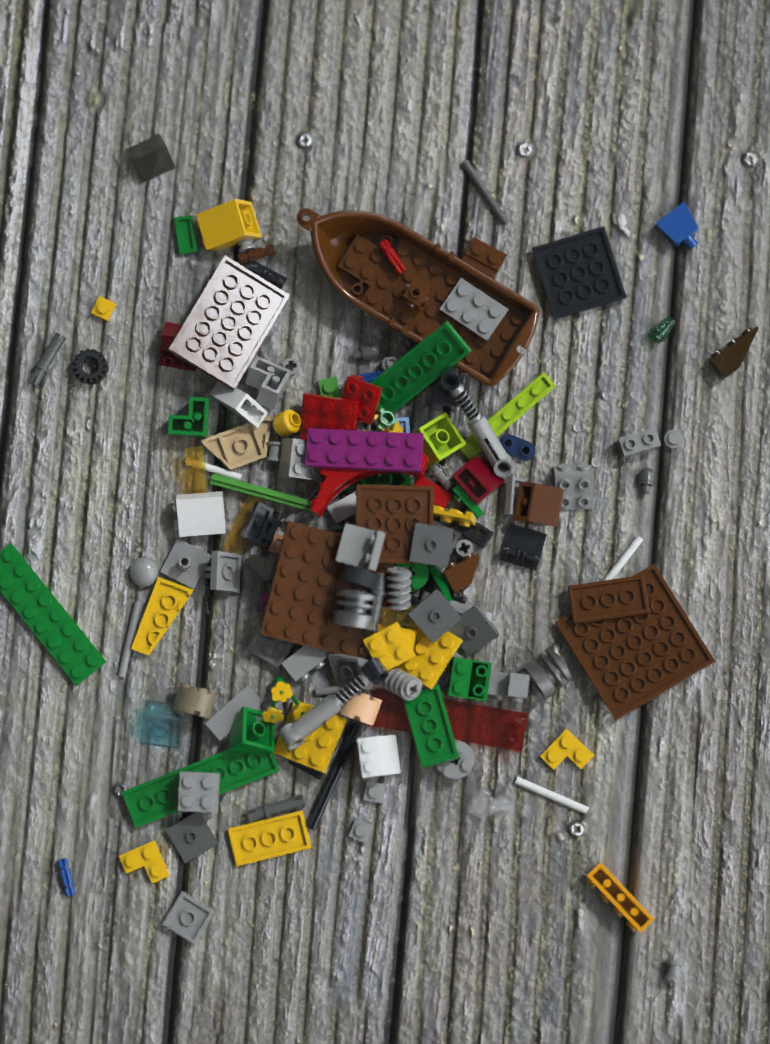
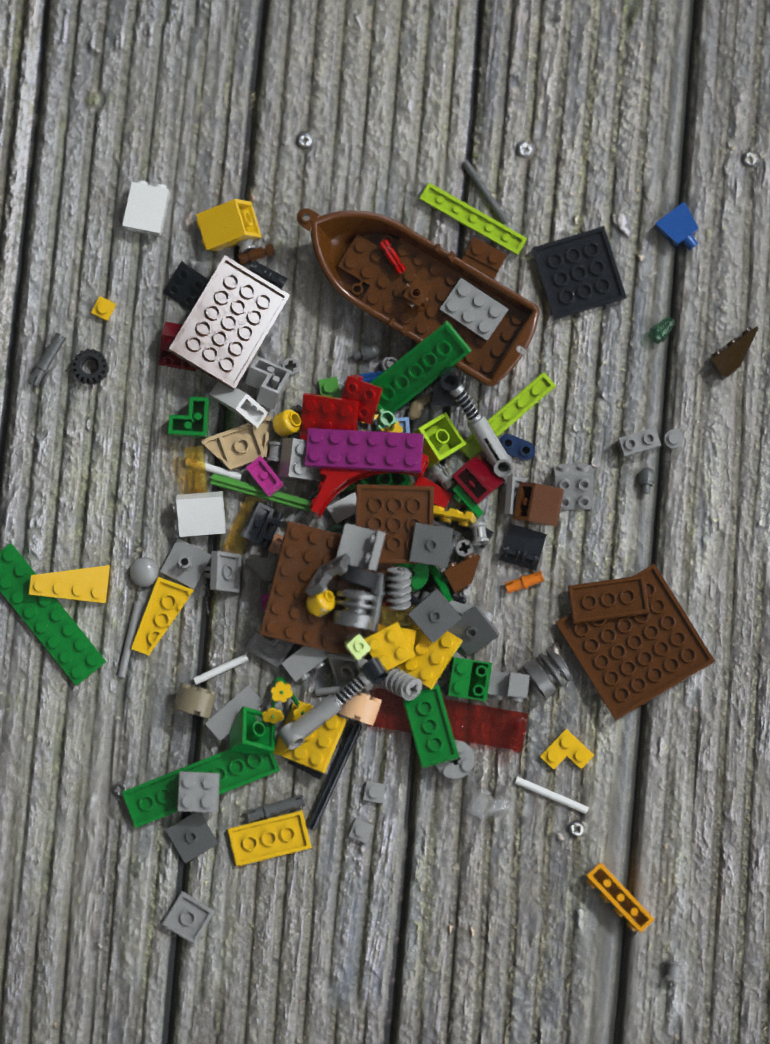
blue axle [57,858,76,896] -> none
yellow plate [119,840,170,884] -> none
clear smoke slope [126,134,176,184] -> none
clear light blue slope [141,700,182,749] -> none
green tile [174,215,198,256] -> none
white slope [357,735,401,778] -> none
white bar [603,536,643,581] -> none
none -> yellow wing [28,565,110,603]
none -> white brick [122,180,170,237]
none -> black hinge [163,261,209,311]
none -> white bar [193,654,249,685]
none -> dark pink plate [246,455,284,497]
none -> flat silver plate [306,553,351,596]
none -> yellow head [307,589,335,617]
none -> yellowish green bracket [344,634,371,660]
none -> tan arm [408,394,431,420]
none -> lime plate [419,183,528,256]
none -> light grey bush [470,522,489,545]
none -> orange pin [504,570,545,594]

